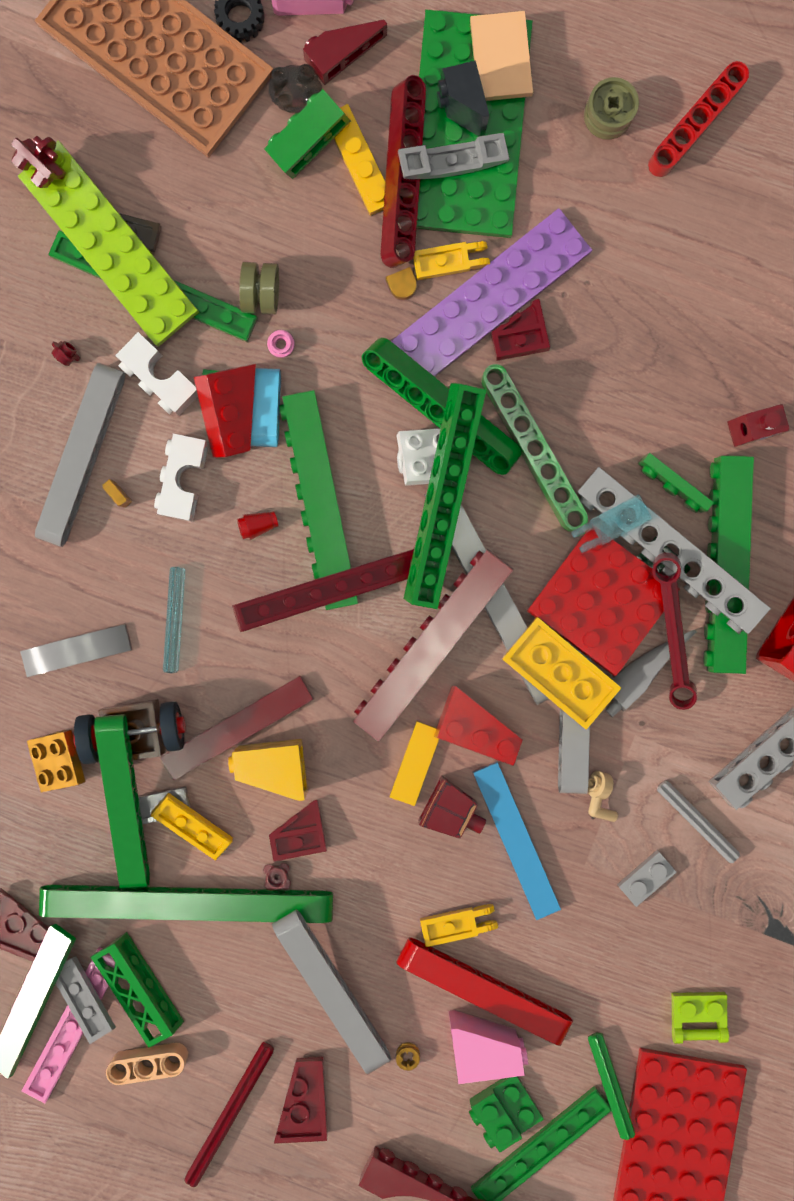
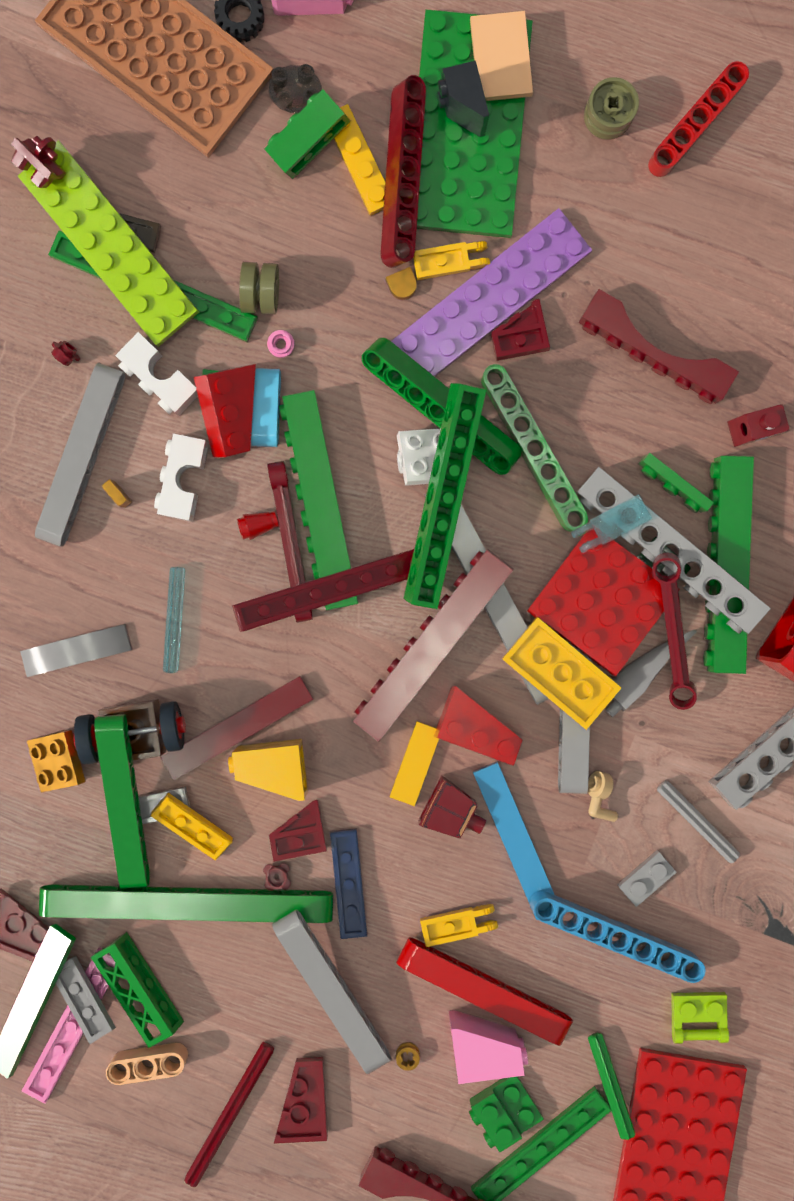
dark red slope [303,19,387,85] -> none
light grey slope [398,133,509,179] -> none
none -> dark red piece [267,461,313,623]
none -> dark blue tile [330,828,367,939]
none -> dark azure beam [529,891,706,983]
none -> dark red arch [578,289,739,404]

